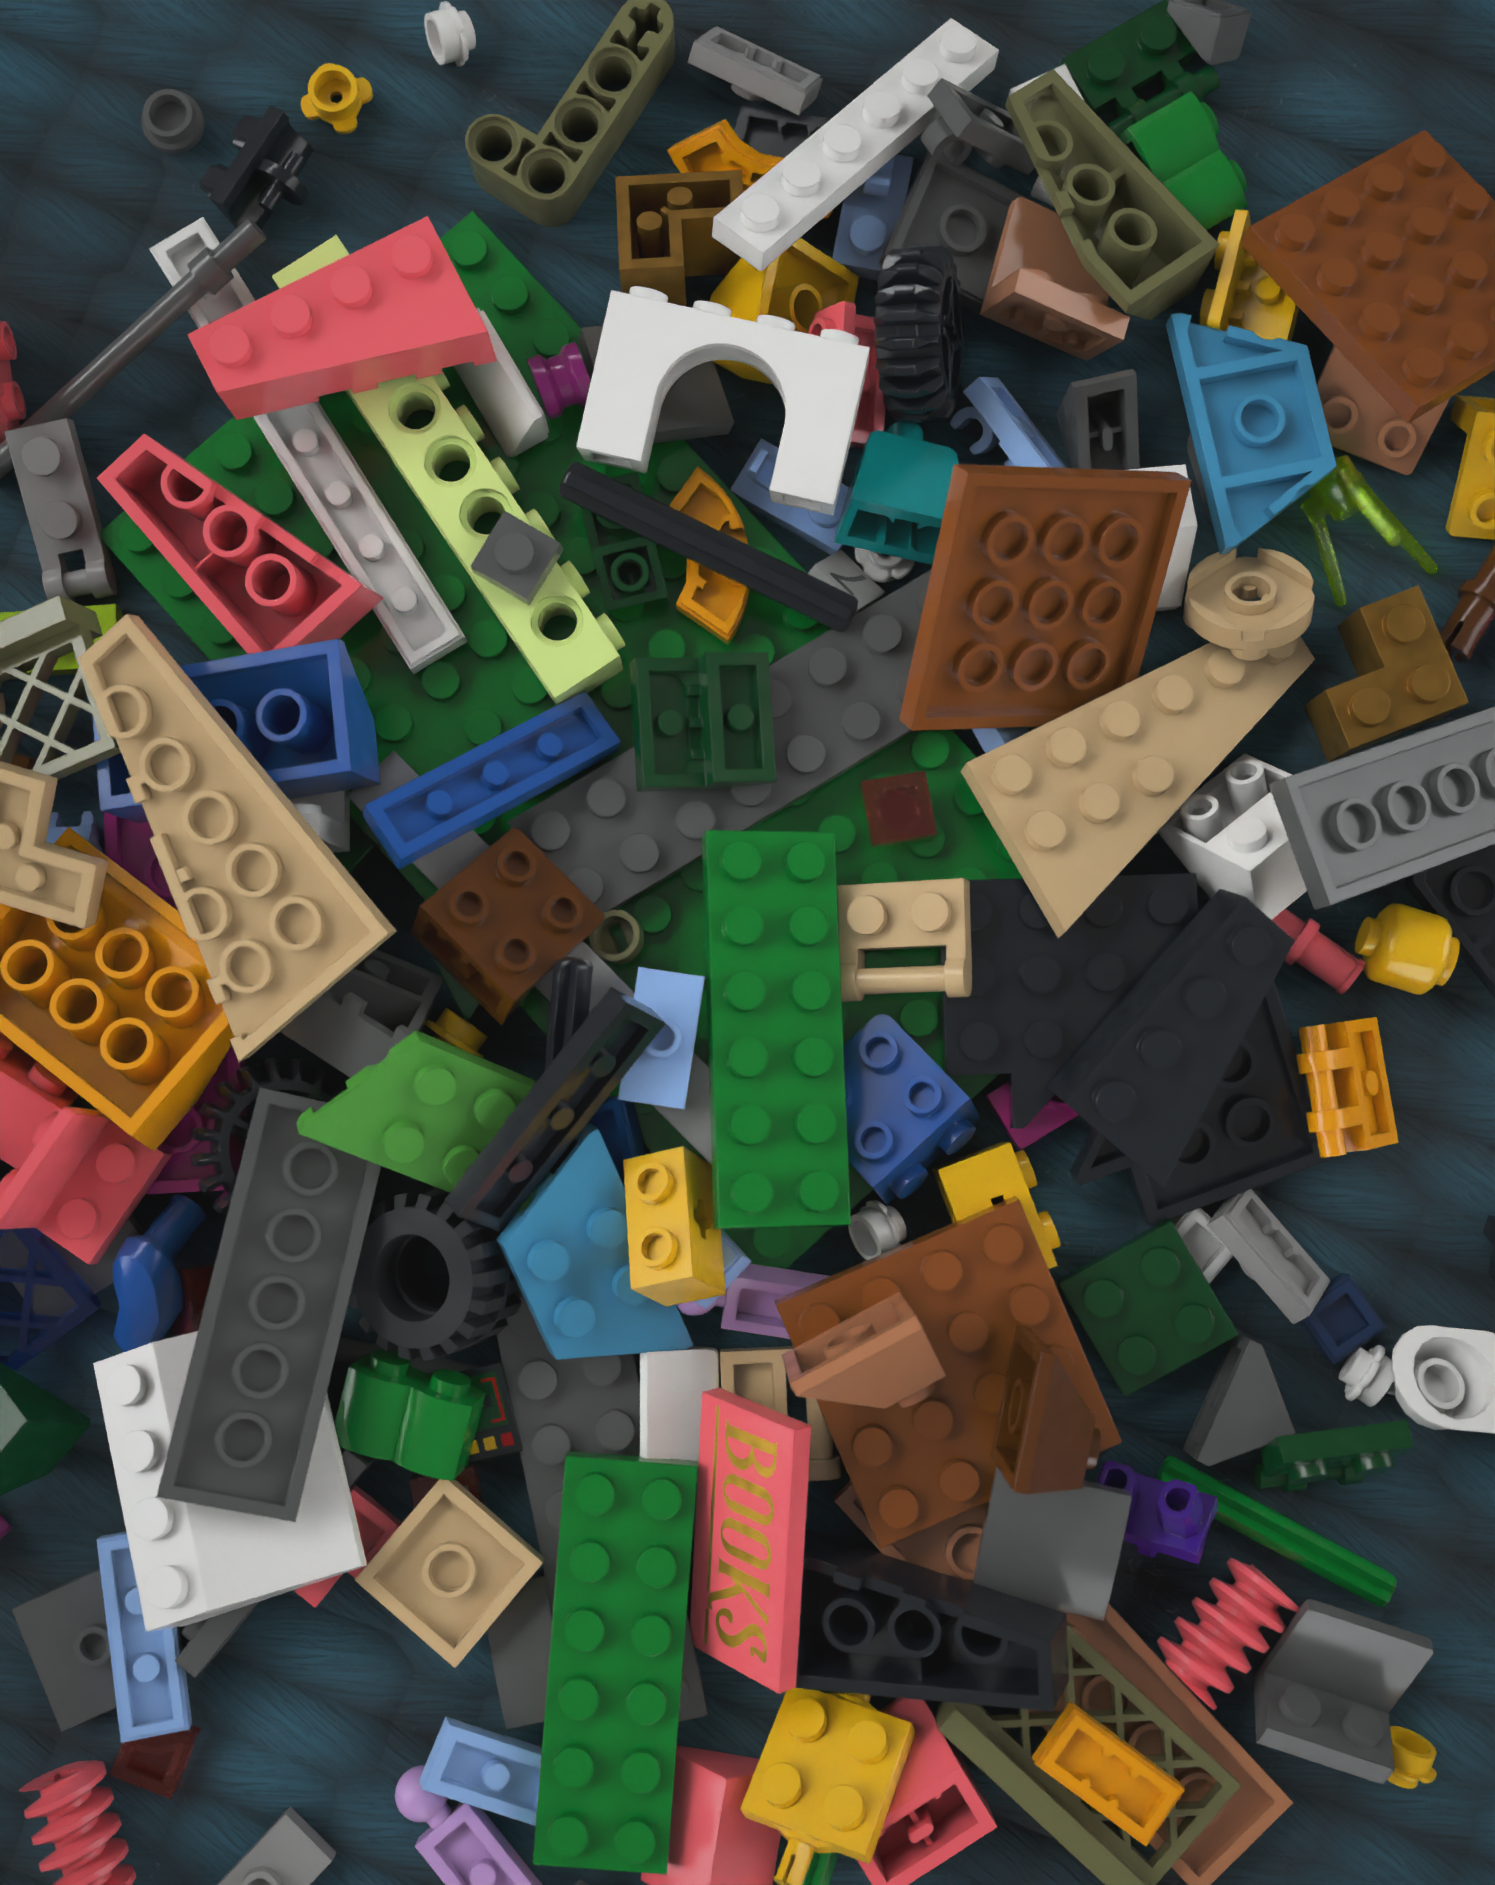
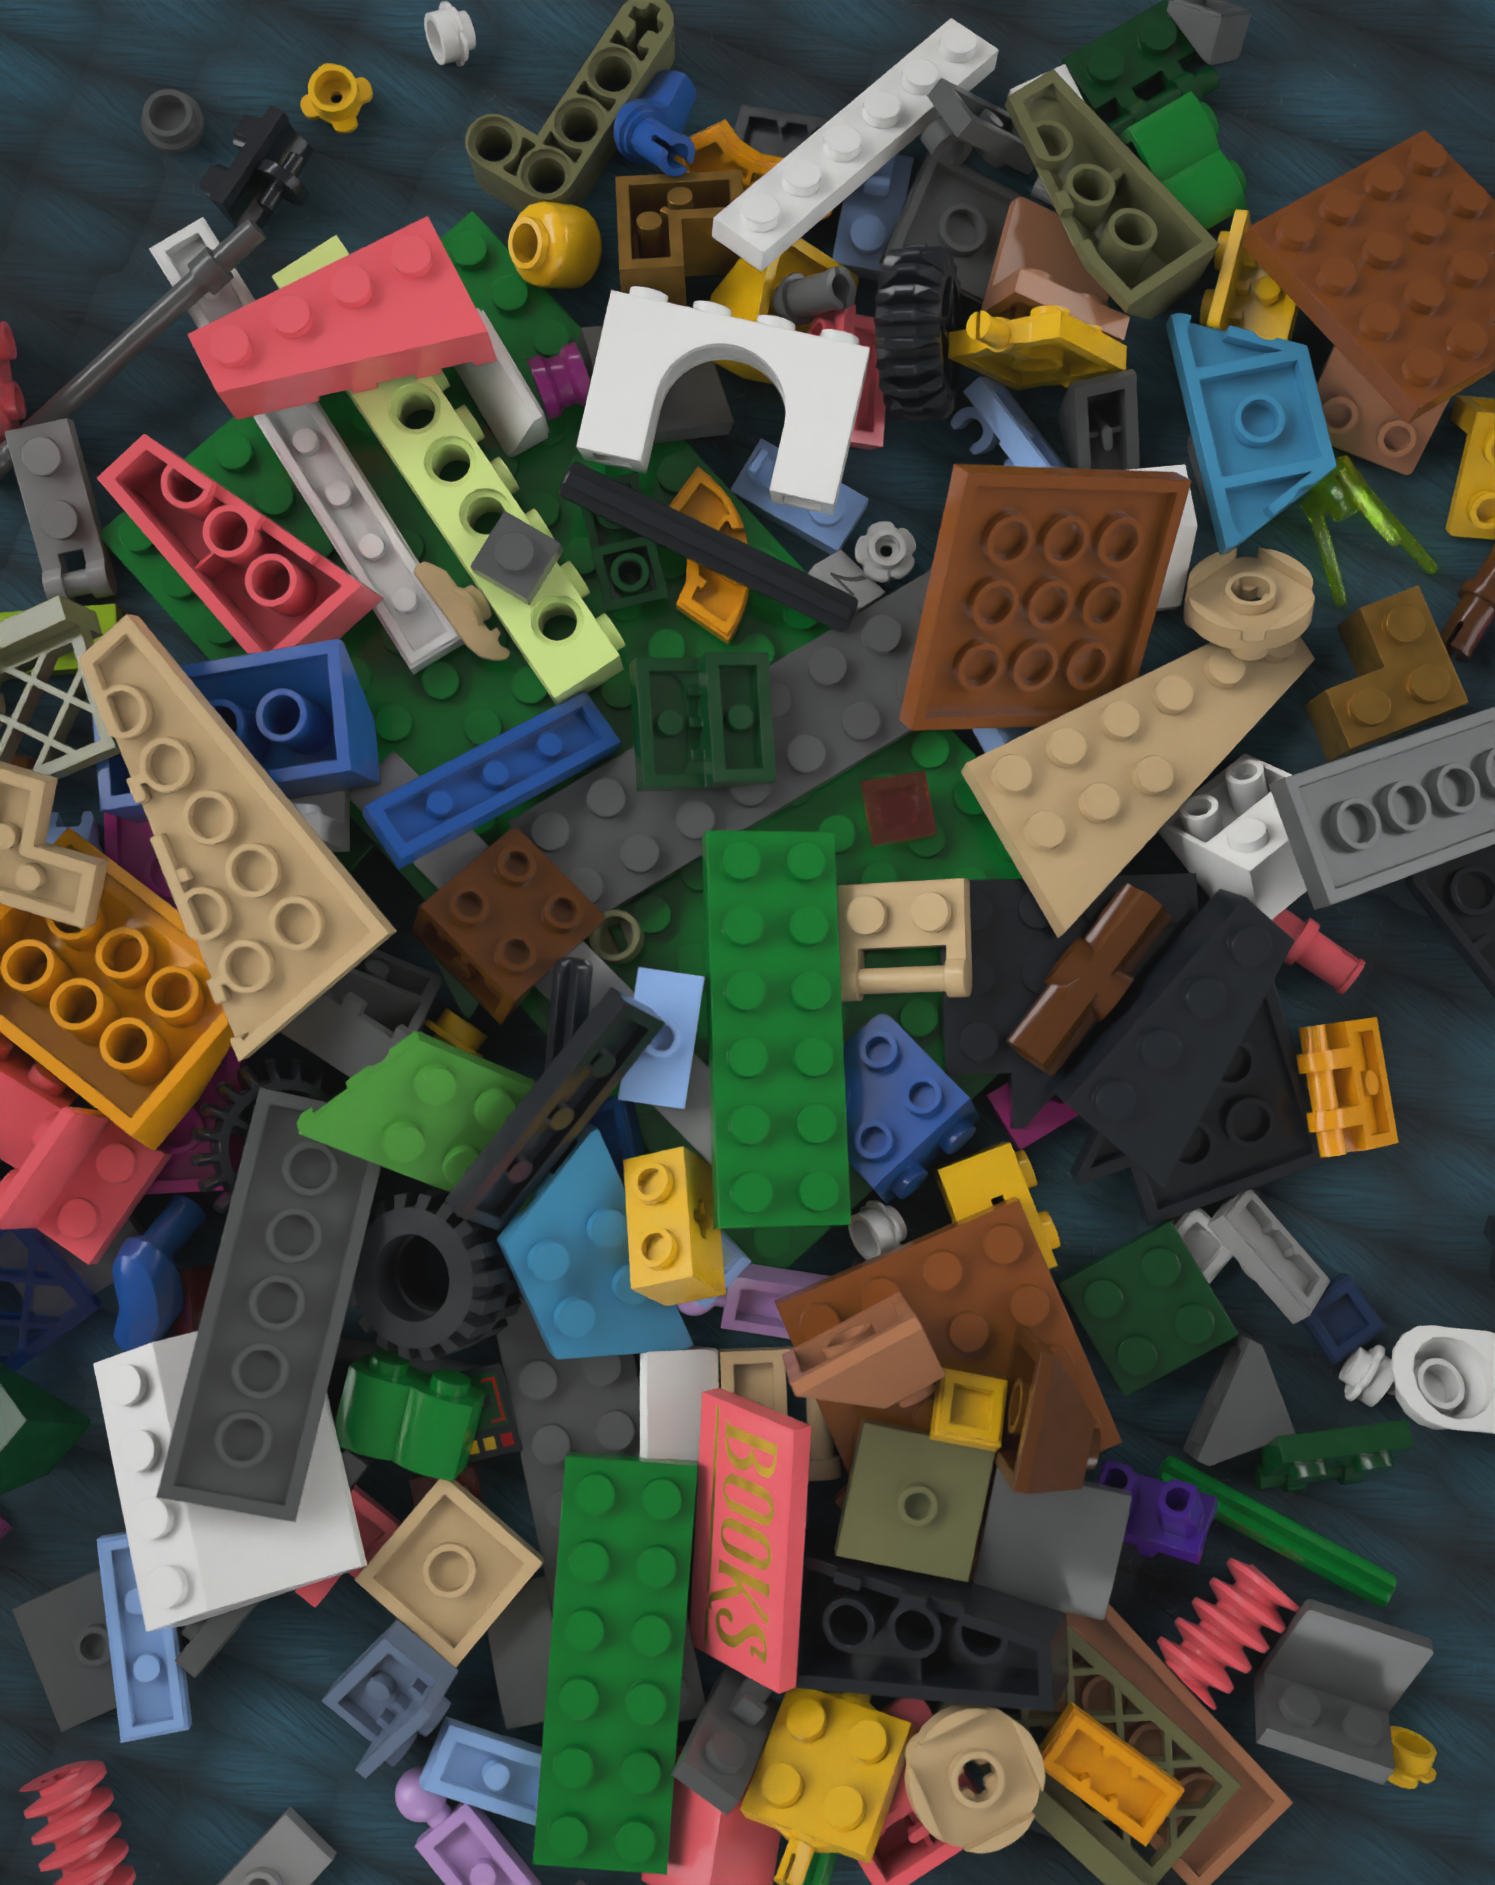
clear red tile [110,1725,201,1799] -> none
light grey plate [687,26,823,115] -> none
teal torso [834,421,959,565] -> none
yellow head [1355,903,1460,995] -> none
none -> sand blue bracket [322,1620,458,1779]
none -> tan piece [414,561,510,661]
none -> yellow head [508,201,602,289]
none -> blue arm [613,69,697,177]
none -> dark grey plate [671,1666,781,1815]
none -> dark grey pin [773,266,856,326]
none -> olive plate [834,1417,995,1582]
none -> tan plate [905,1703,1045,1854]
none -> yellow tile [929,1368,1008,1452]
none -> yellow plate [948,305,1127,390]
none -> reddish brown piece [1005,883,1173,1076]

